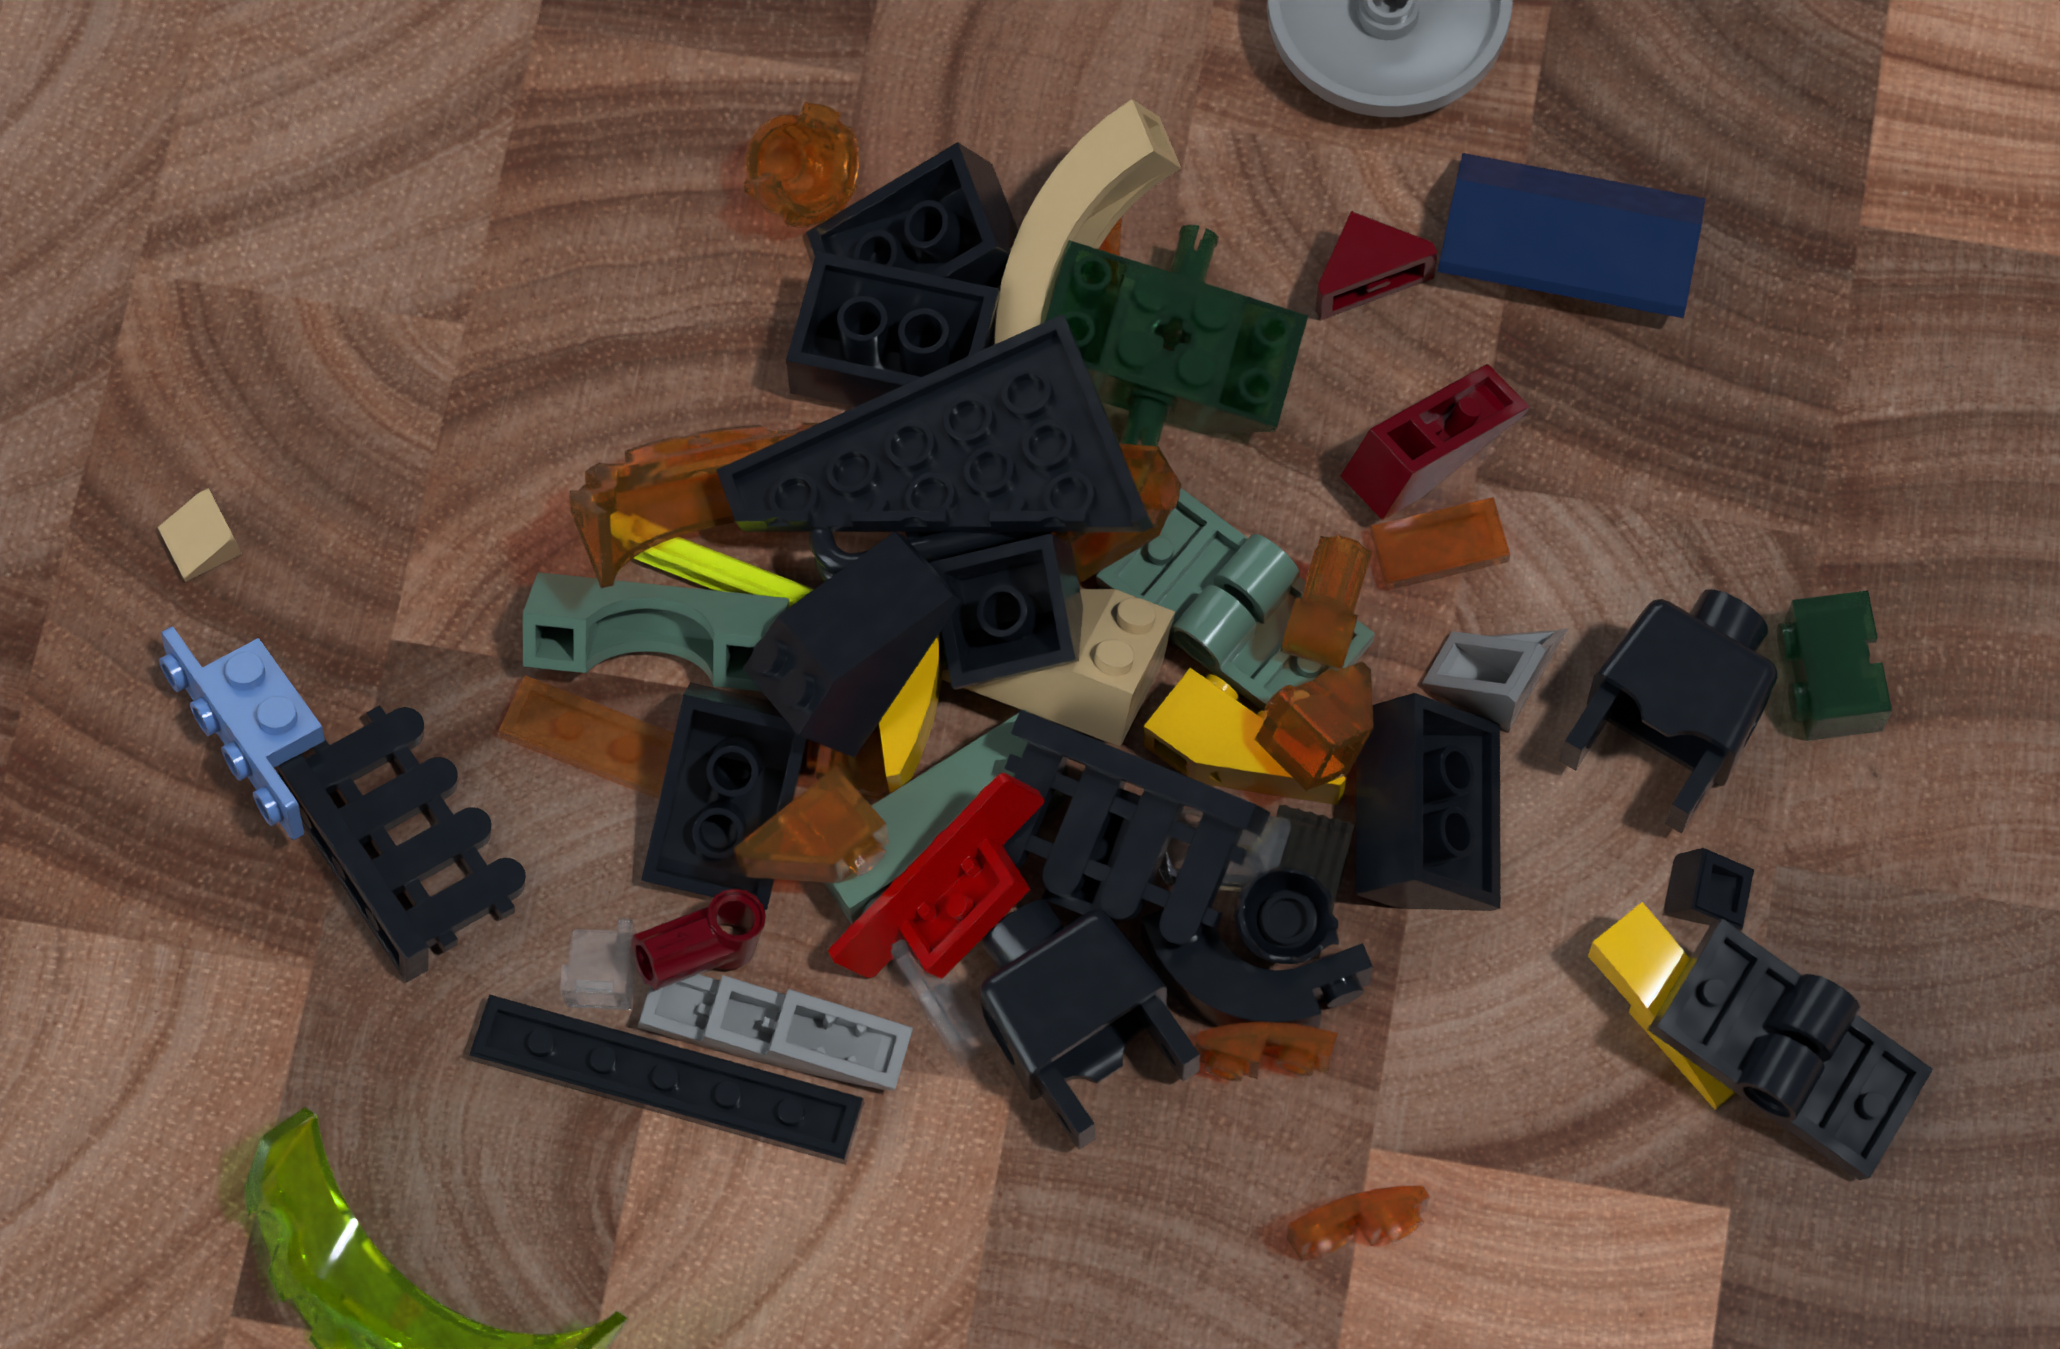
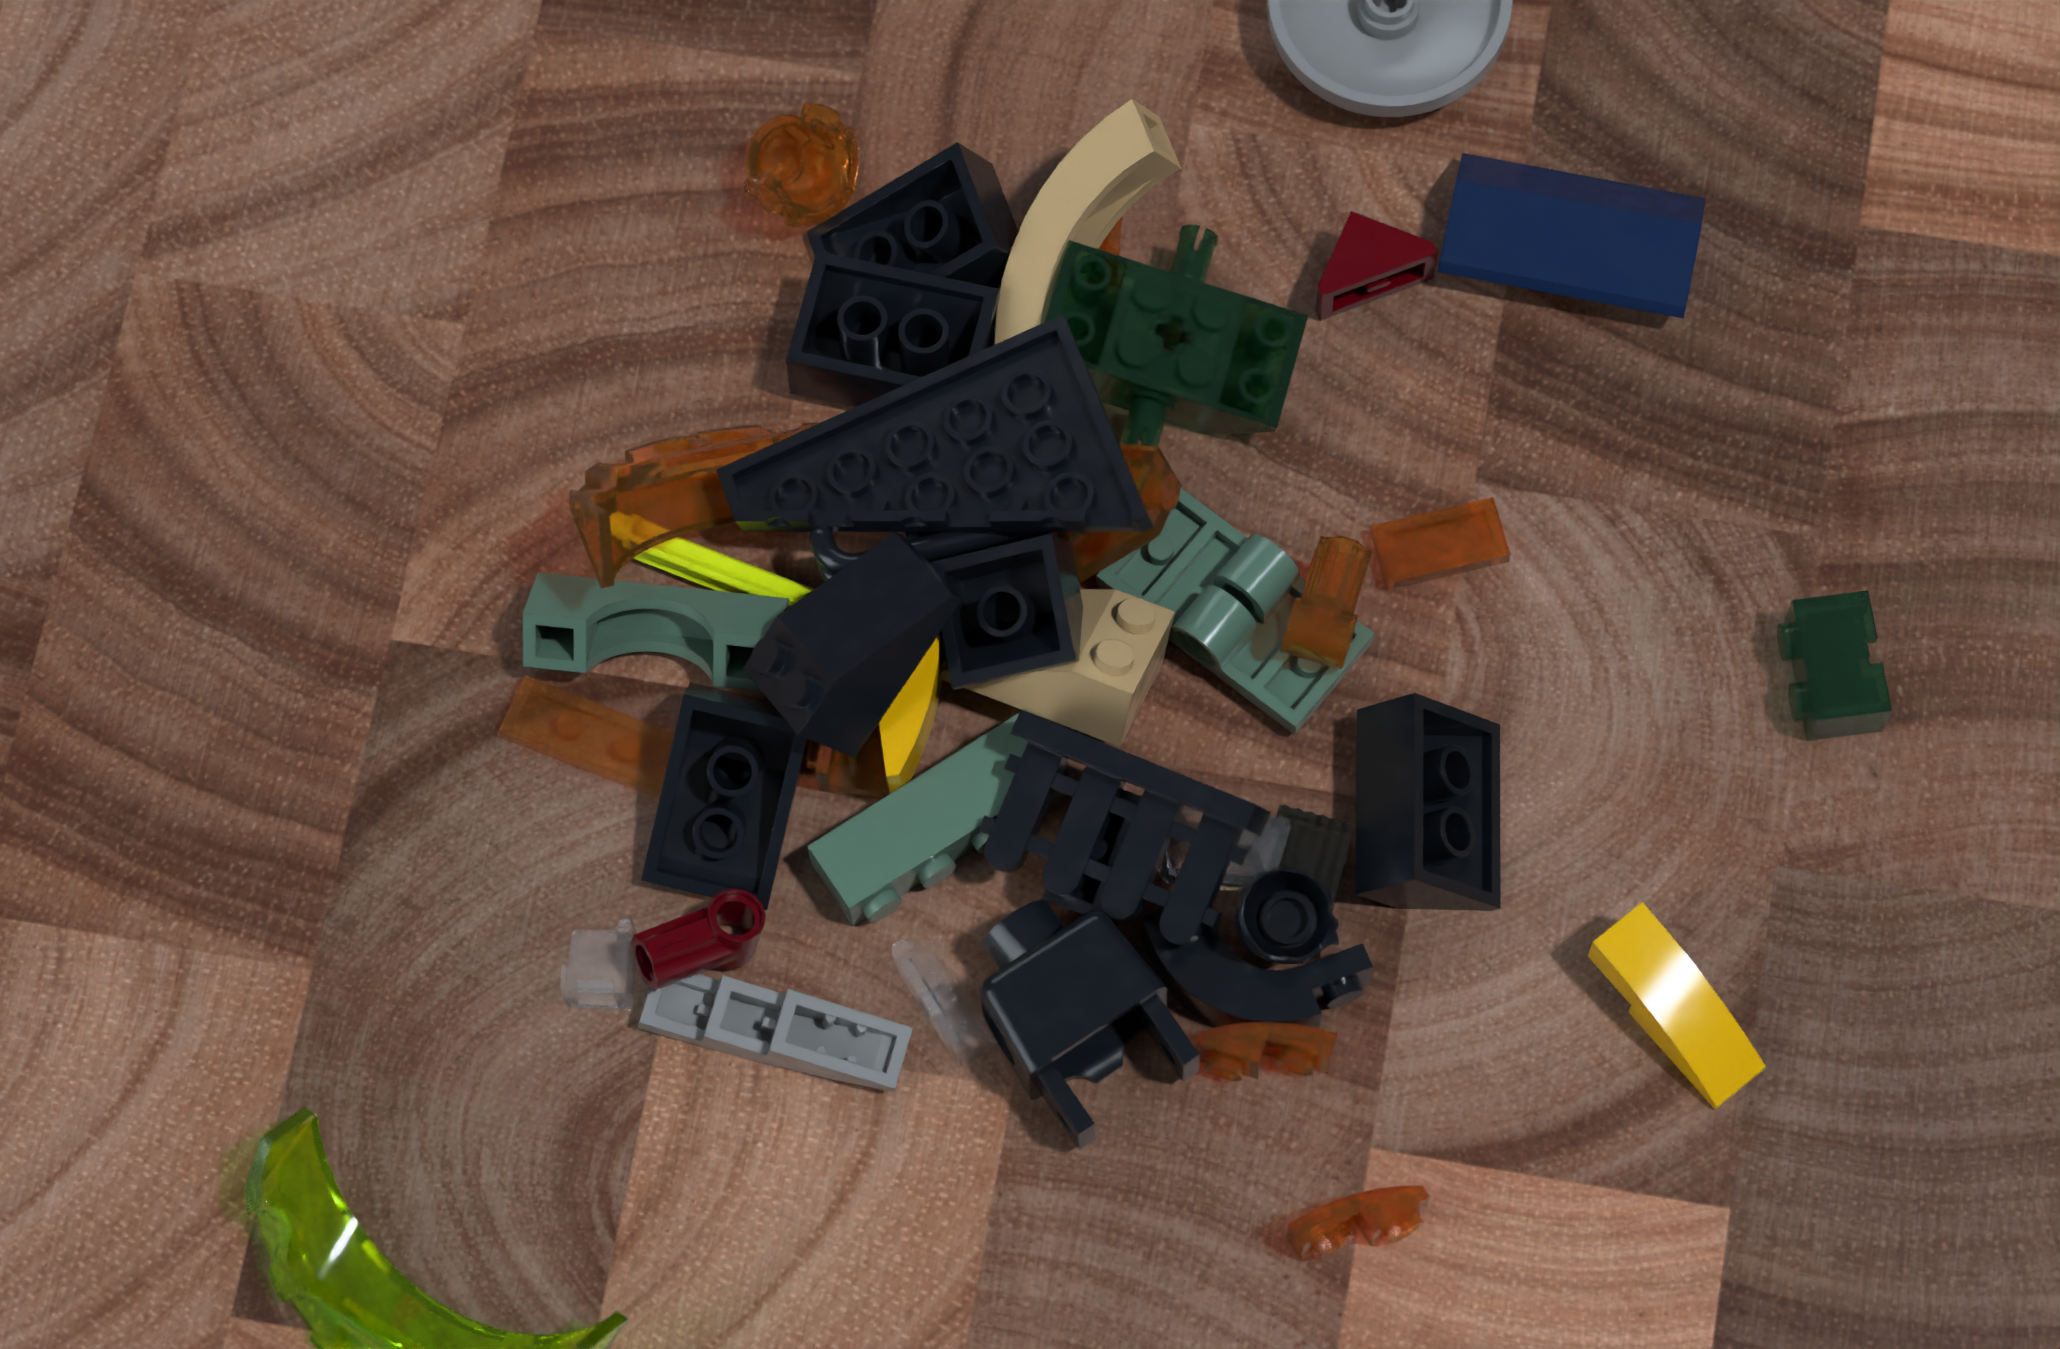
tan slope [158,488,242,582] -> none
medium blue bracket [159,626,325,841] -> none
black fence [274,705,526,983] -> none
black tile [469,994,865,1165] -> none
clear orange slope [734,766,889,883] -> none
red bracket [828,773,1045,979] -> none
yellow slope [1144,668,1346,805] -> none
clear orange slope [1254,661,1374,791] -> none
dark red slope [1340,364,1530,520] -> none
light grey slope [1422,629,1568,733] -> none
black piece [1559,589,1778,834] -> none
black plate [1647,918,1933,1180] -> none
black slope [1664,848,1754,931] -> none

